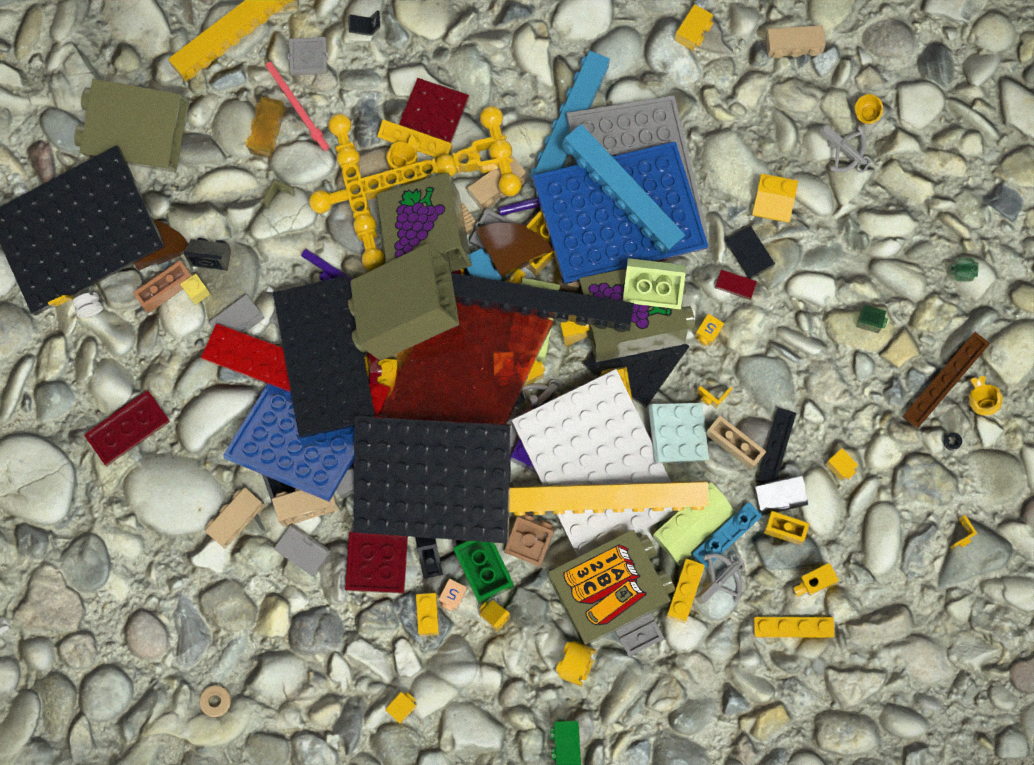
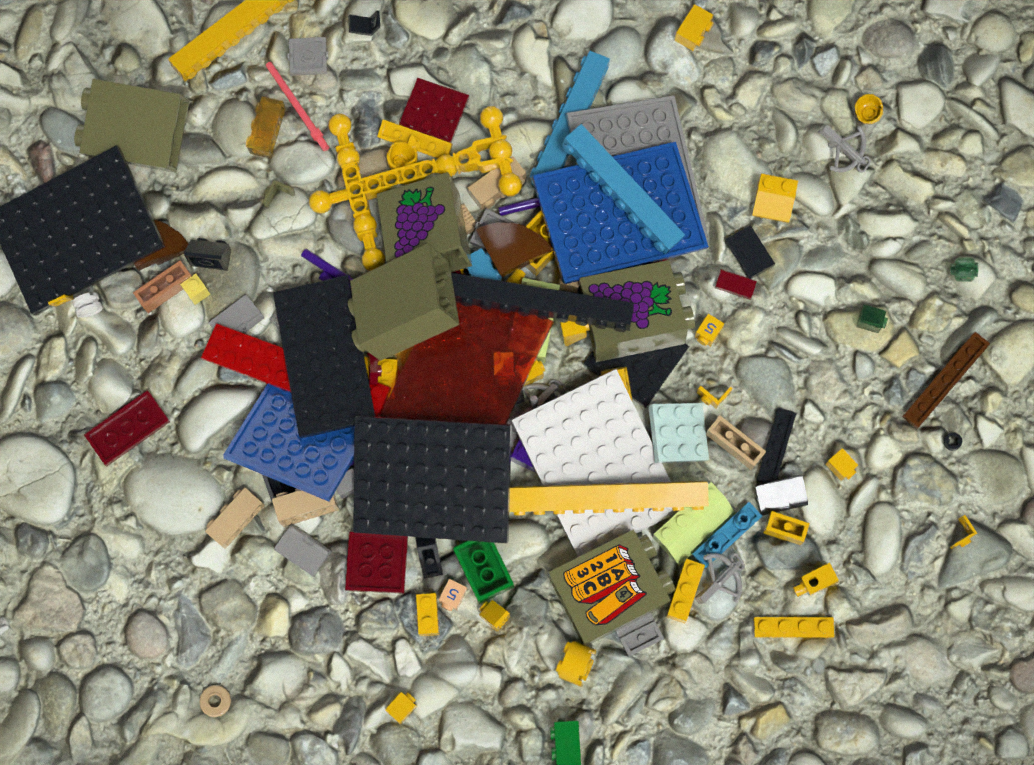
medium nougat plate [504,512,556,567] -> none
yellowish green slope [623,258,686,309] -> none
tan brick [766,25,825,58] -> none
yellow hat [969,376,1003,416] -> none

